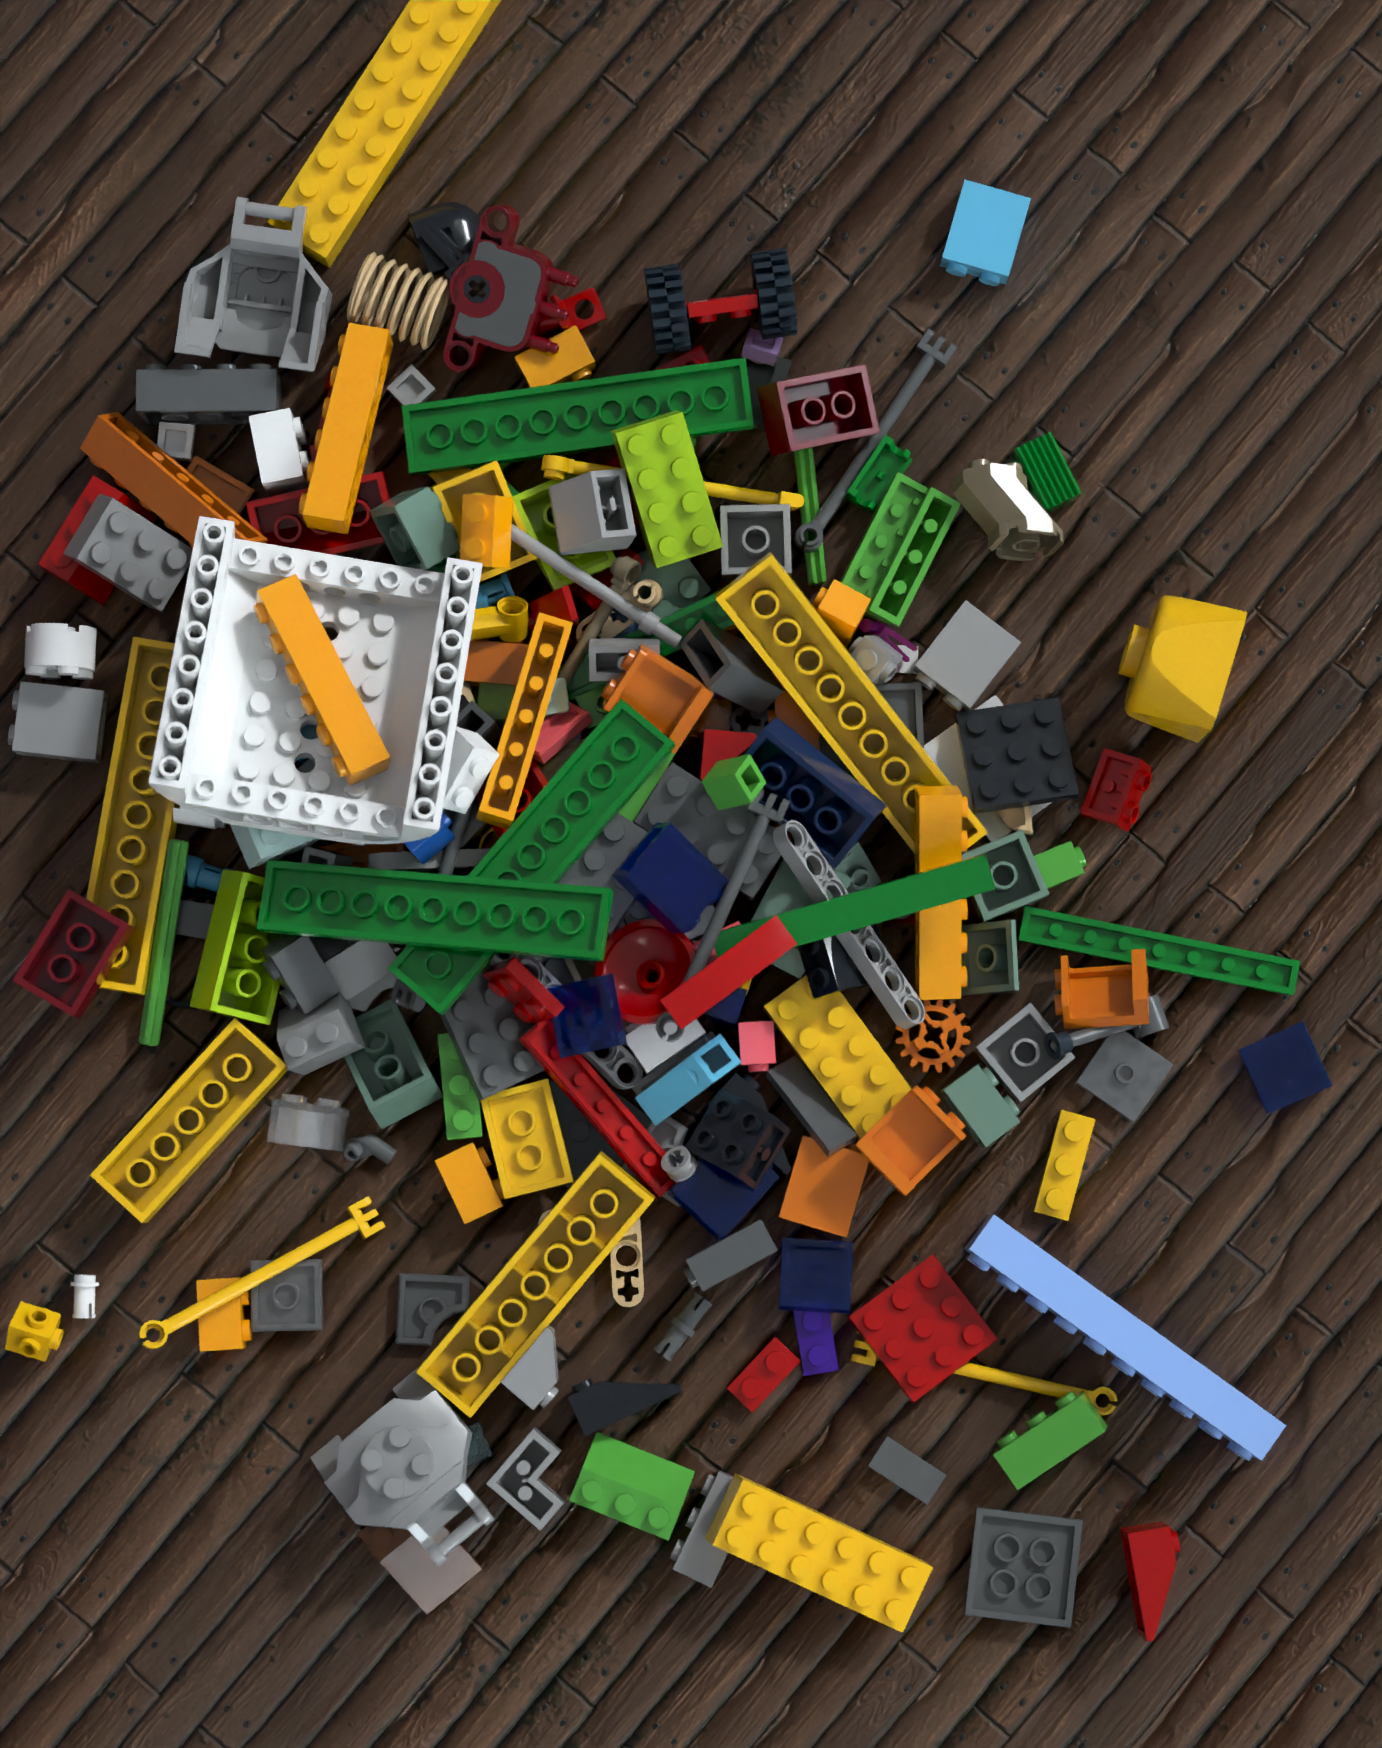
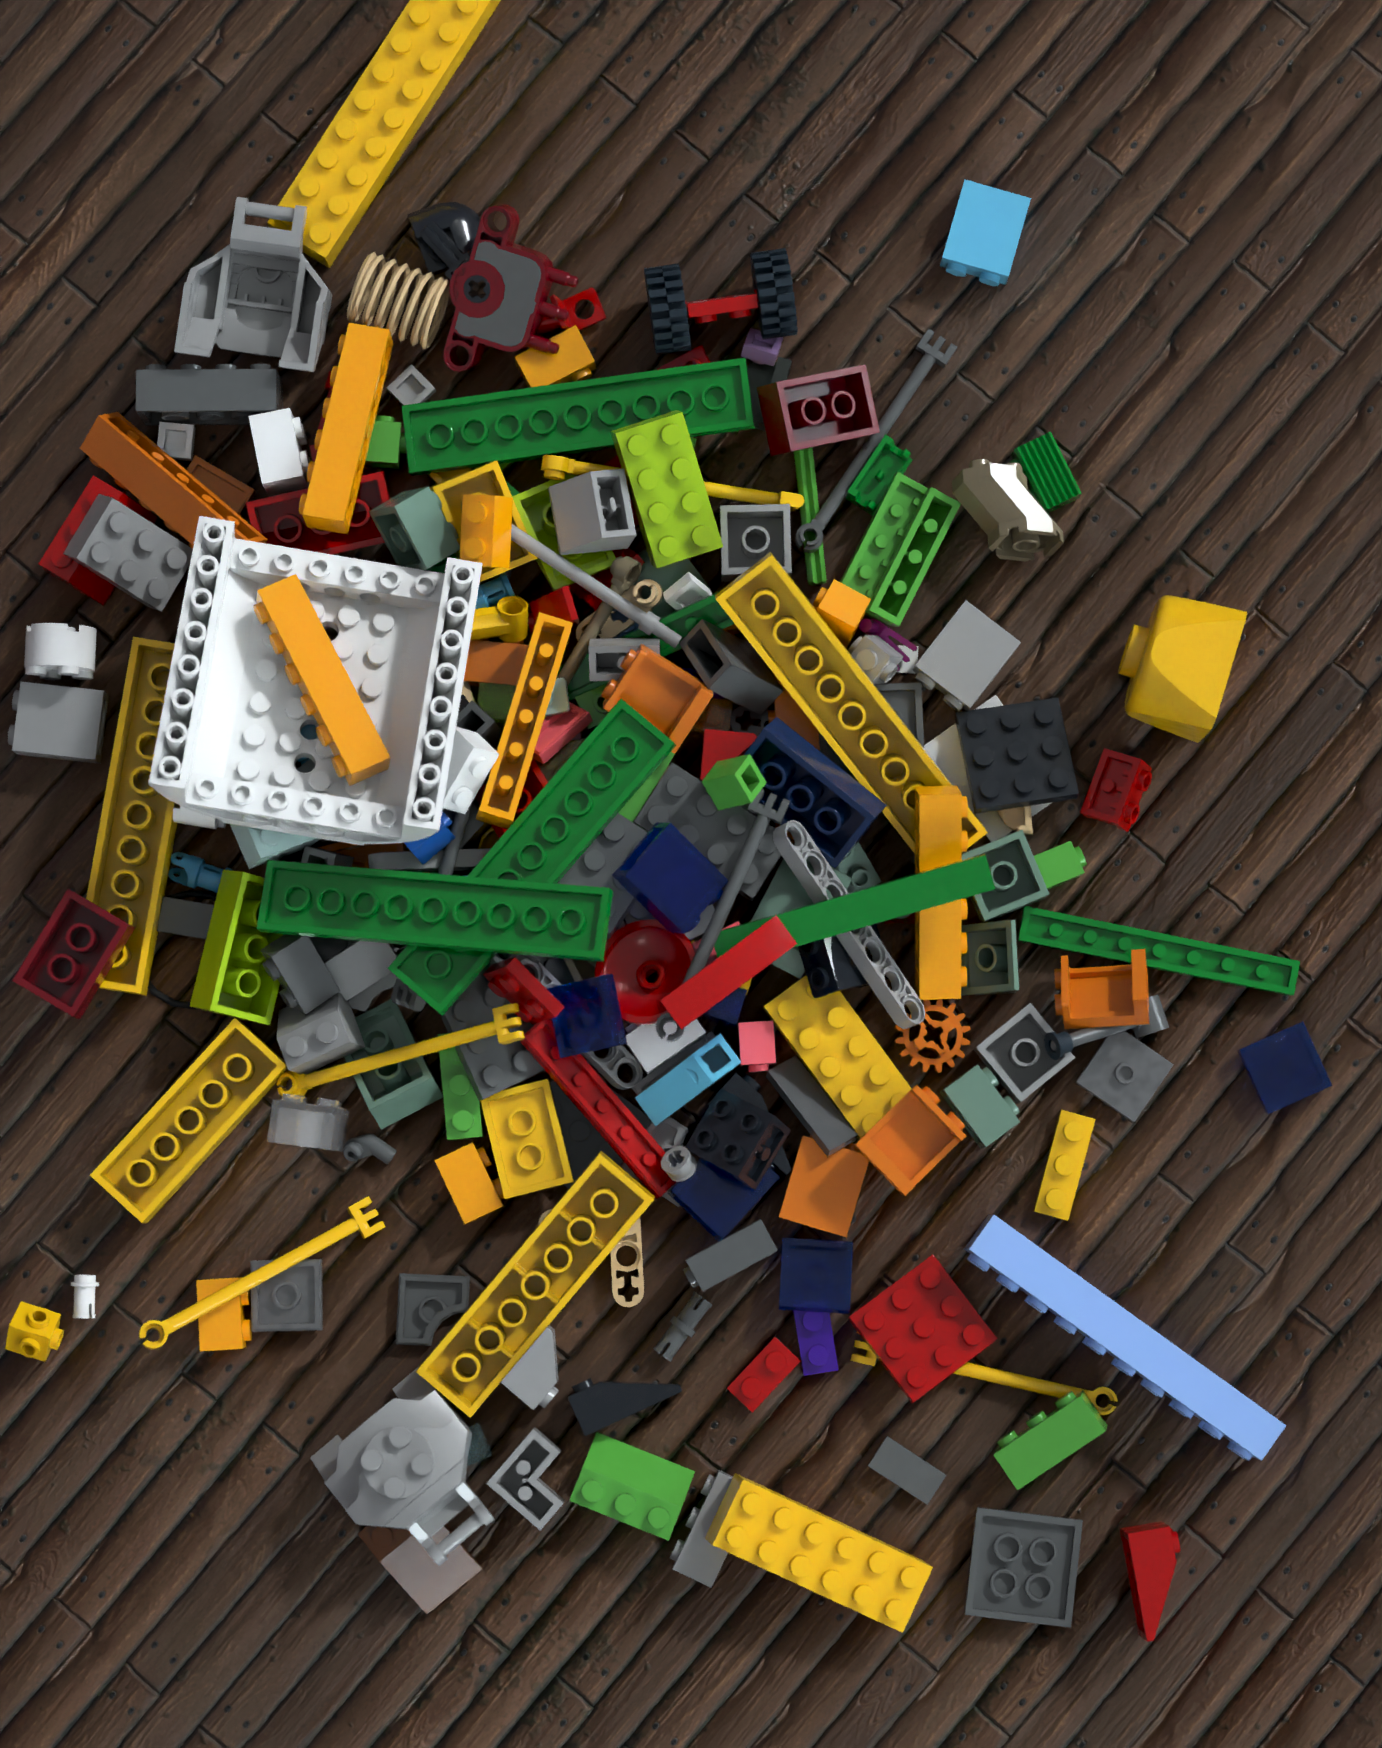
bright green axle [139,839,189,1046] -> none
none -> yellow hinge [276,1003,525,1100]
none -> bright green brick [365,416,407,470]
none -> white plate [663,572,712,610]

